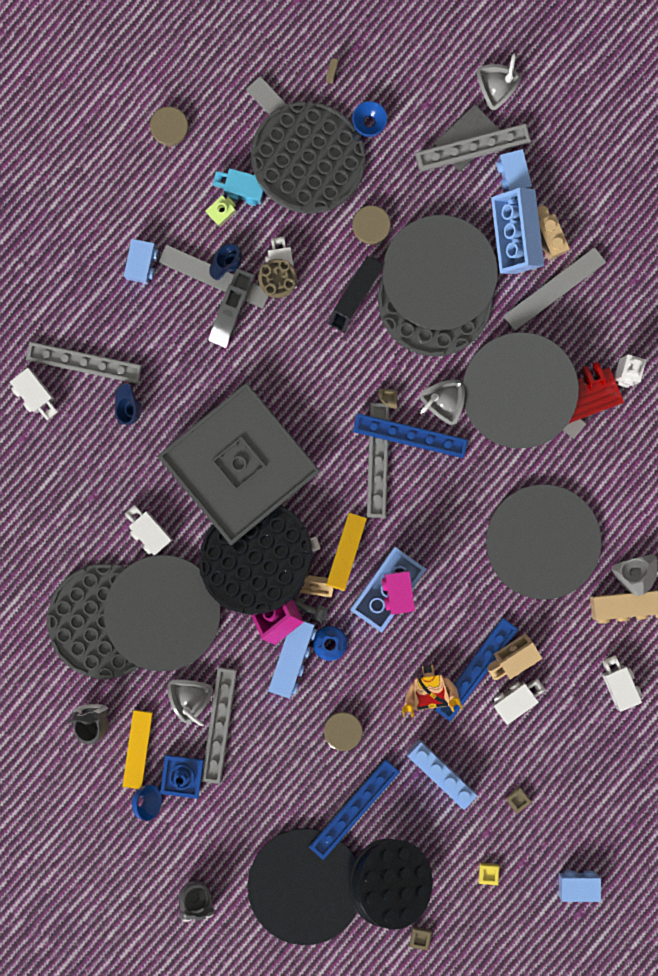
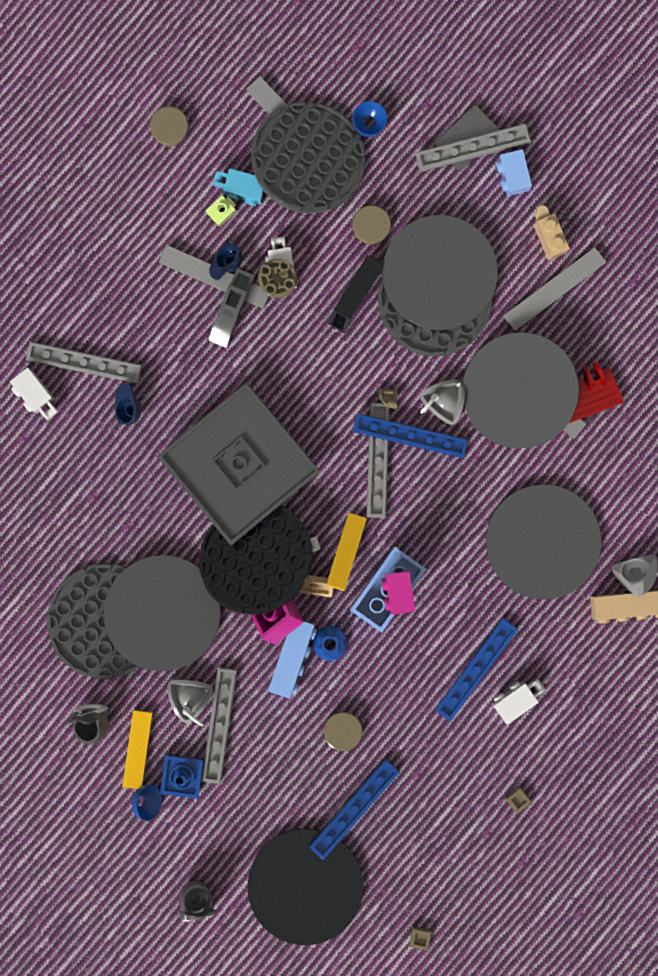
light blue brick [124,239,159,284] -> none
white brick [124,505,173,556] -> none
dark grey bar [294,598,328,624] -> none
dark tan tile [326,58,339,84] -> none
black wheel [349,838,433,930] -> none
torso [402,665,463,717] -> none
light blue brick [406,739,477,810] -> none
light grey hat [476,53,521,110] -> none
light yellow tile [478,863,500,885] -> none
tan brick [487,633,542,680] -> none
light blue brick [491,188,544,274] -> none
light blue brick [559,870,601,902] -> none
white brick [602,655,642,712] -> none
white brick [614,355,646,388] -> none

